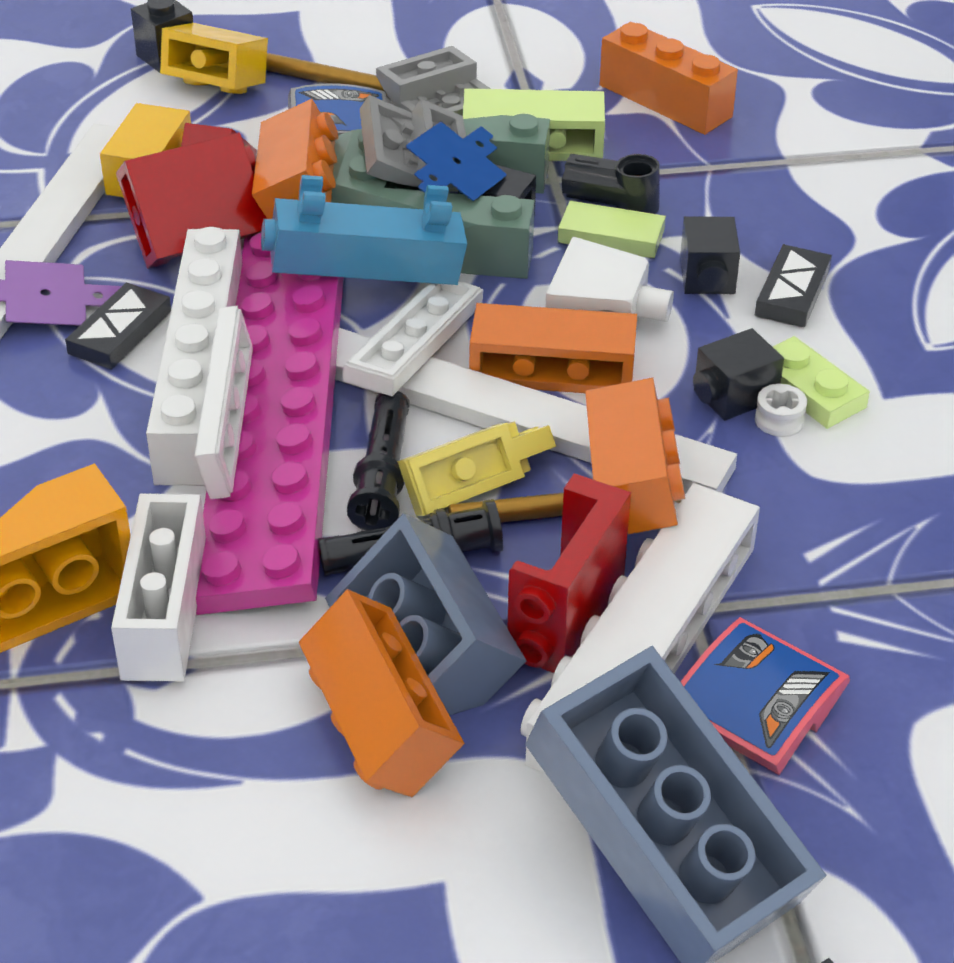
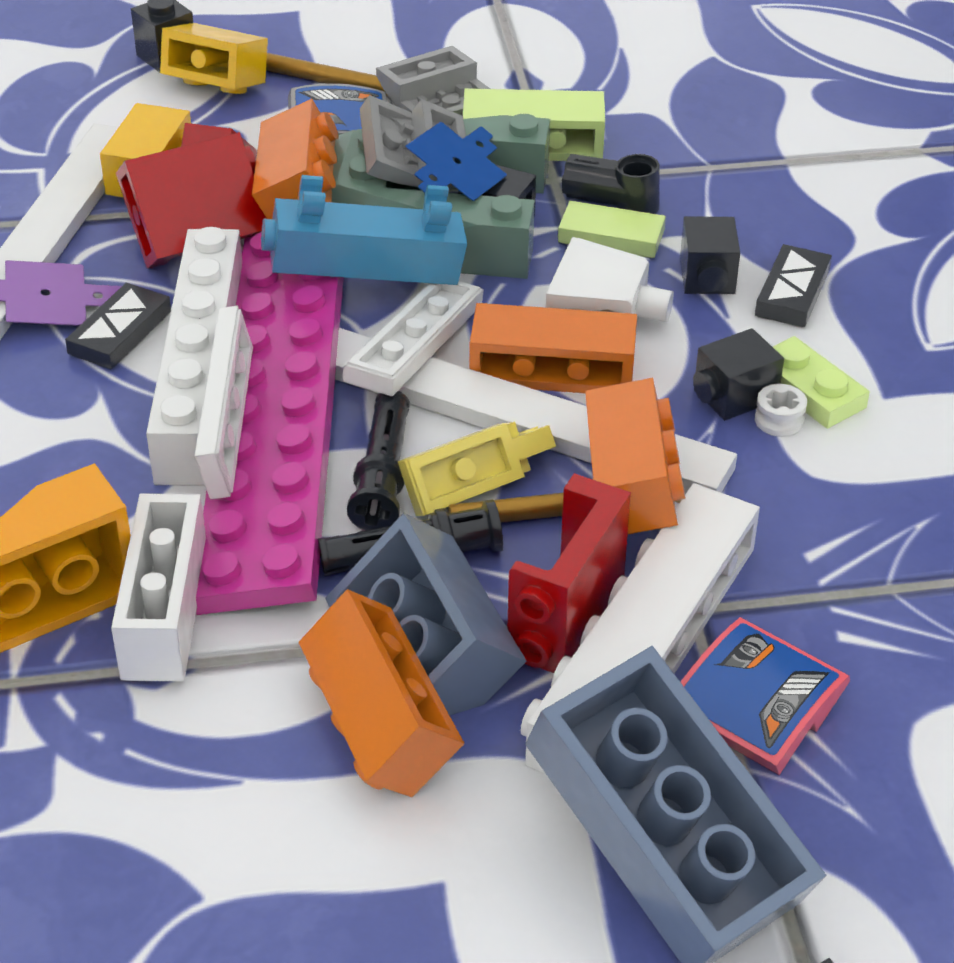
orange brick [599,21,738,135] -> none

